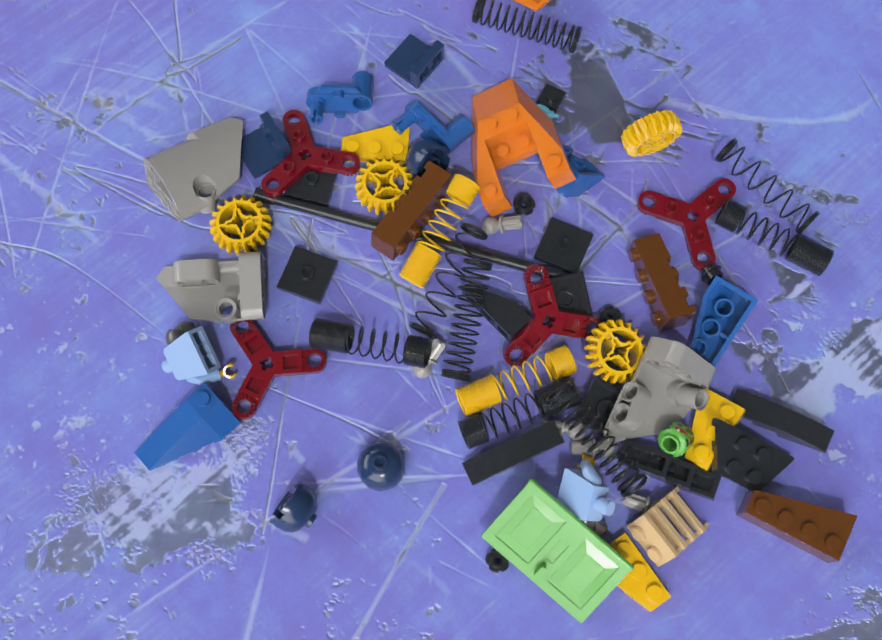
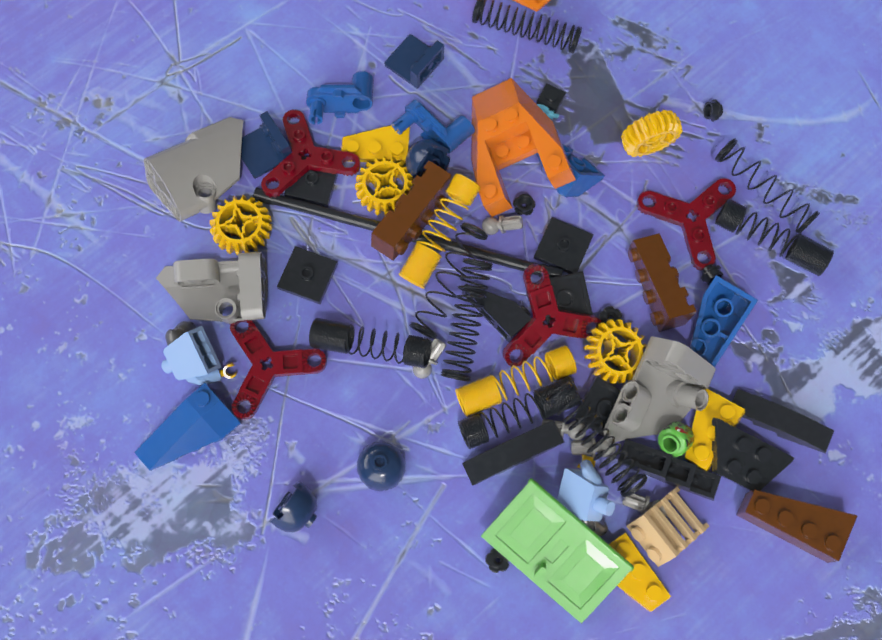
none -> black plate [703,99,723,121]

